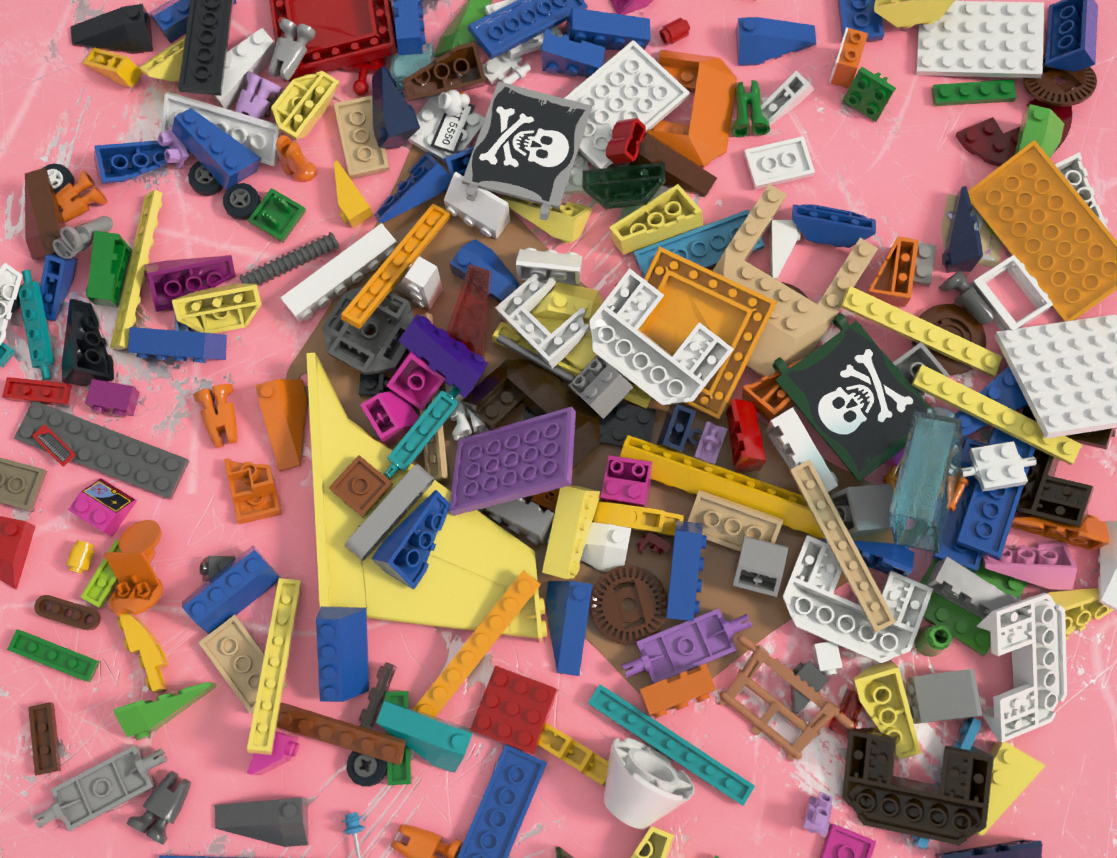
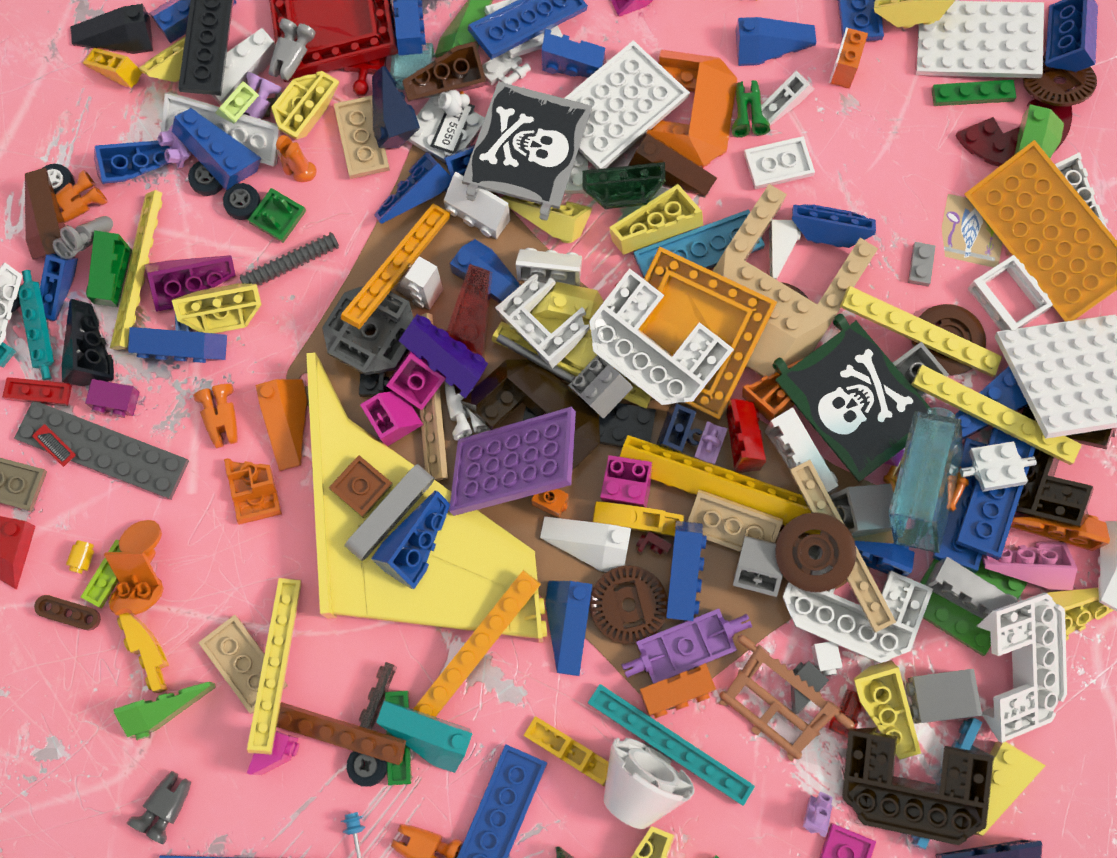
green plate [7,629,100,683] -> none
reddish brown plate [28,702,61,776] -> none
light grey plate [33,745,168,832] -> none
dark pink slope [68,478,137,537] -> none
blue slope [182,545,281,634] -> none
dark grey bracket [199,556,235,581] -> none
dark grey wedge [215,797,309,847] -> none
white brick [281,223,398,323] -> none
blue slope [316,607,370,702] -> none
yellow slope [334,161,373,228] -> none
teal plate [383,385,461,479] -> none
red plate [470,665,558,755] -> none
light grey wedge [478,498,554,546] -> none
light yellow wedge [542,485,601,579] -> none
blue wedge [563,8,650,50] -> none
red brick [606,118,646,164] -> none
red brick [659,17,690,45] -> none
green plate [842,67,896,122] -> none
orange wedge [867,236,919,307] -> none
bright green plant [914,625,953,657] -> none
dark grey piece [938,270,994,325] -> none
dark blue wedge [942,186,983,273] -> none
none -> yellowish green slope [216,81,259,124]
none -> reddish brown piece [775,513,856,592]

